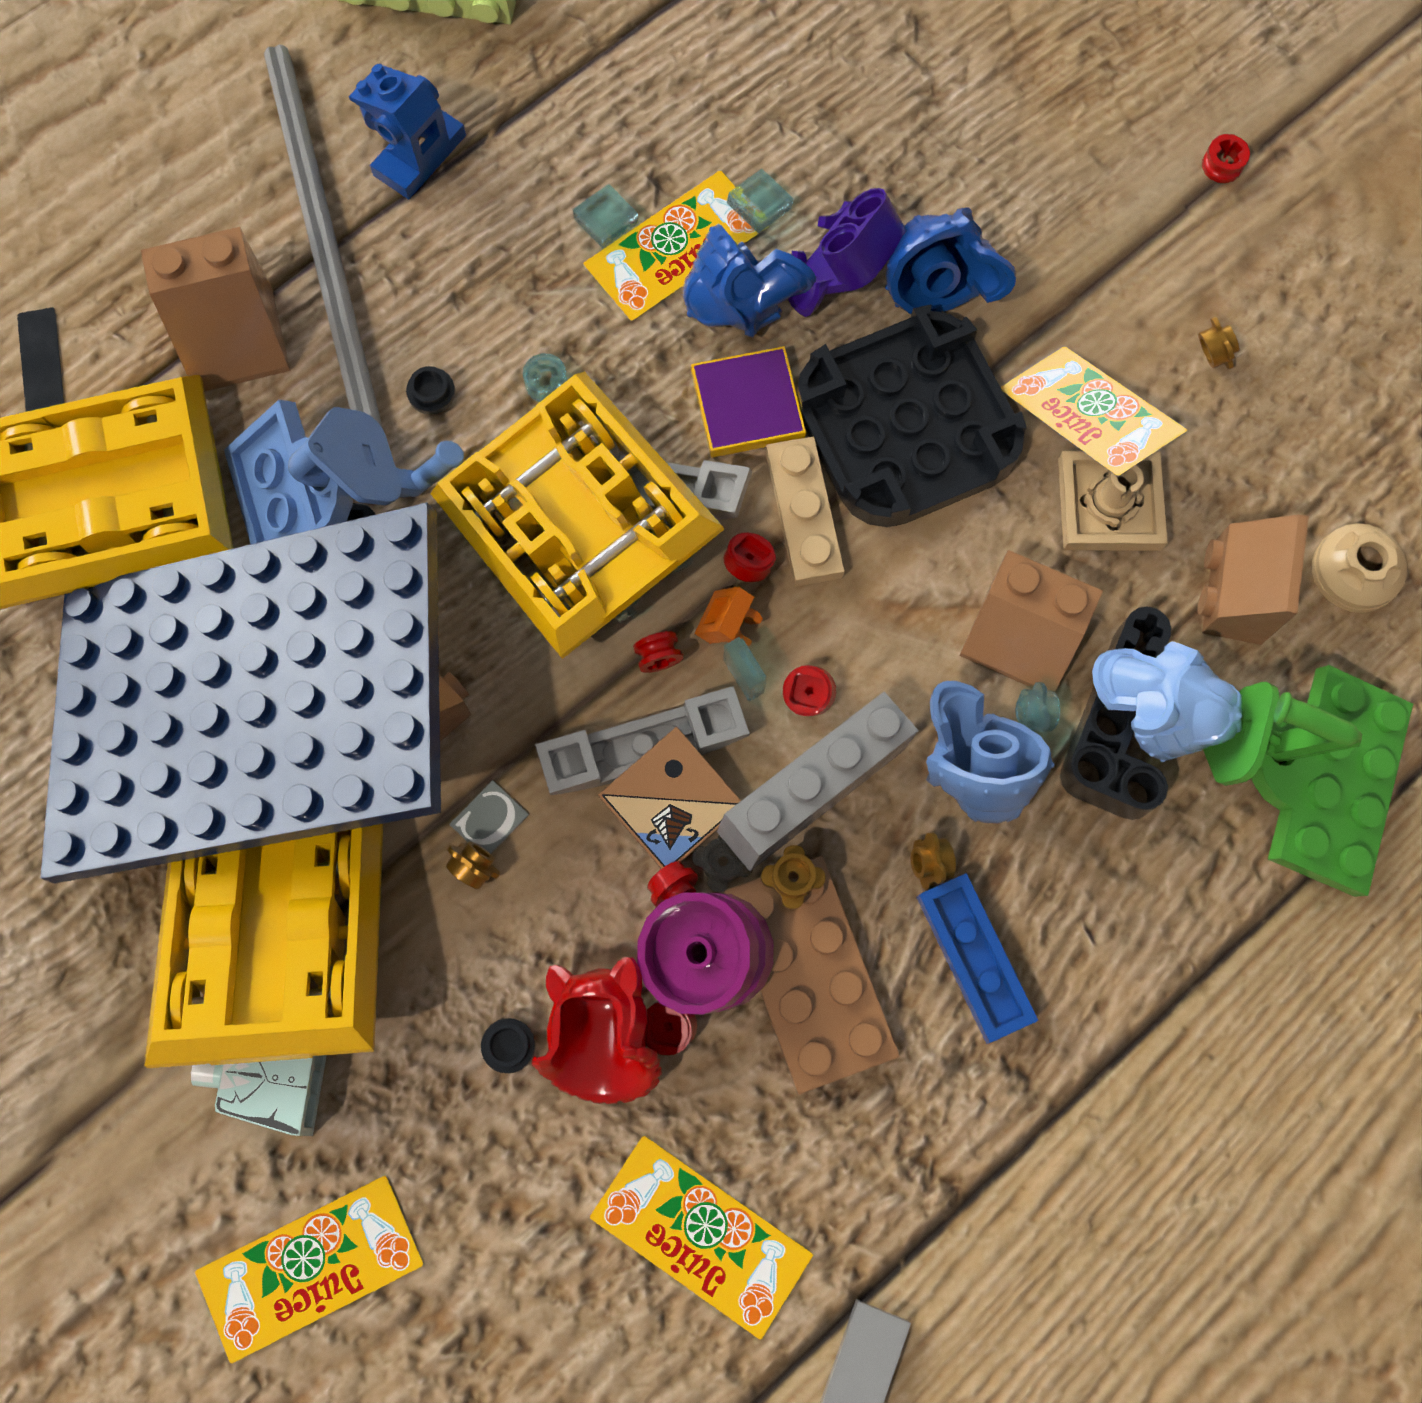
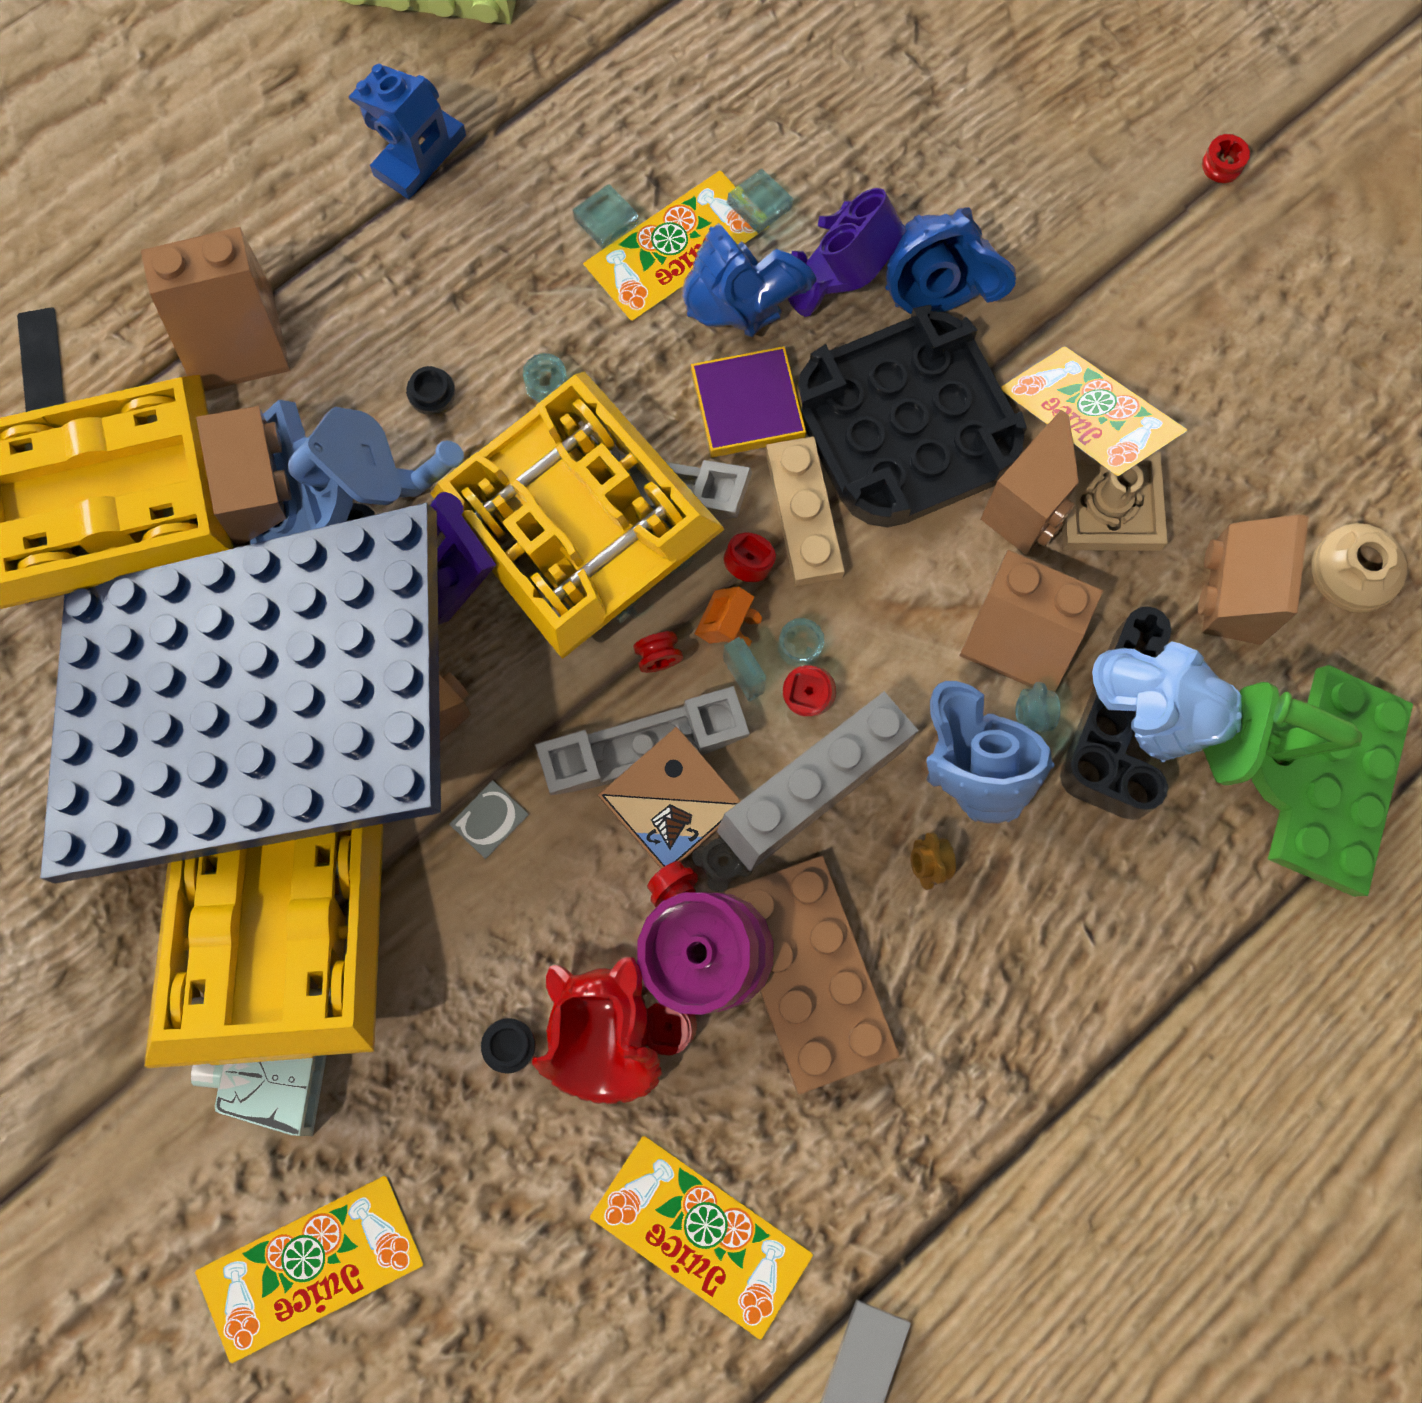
light grey axle [264,44,383,429] -> none
pearl gold plate [446,842,500,889] -> none
pearl gold plate [761,845,826,909] -> none
blue plate [916,873,1039,1044] -> none
pearl gold plate [1198,316,1240,370] -> none
none -> medium nougat slope [196,406,292,545]
none -> dark purple plate [430,492,496,625]
none -> clear light blue bush [777,618,824,667]
none -> medium nougat slope [980,409,1079,555]

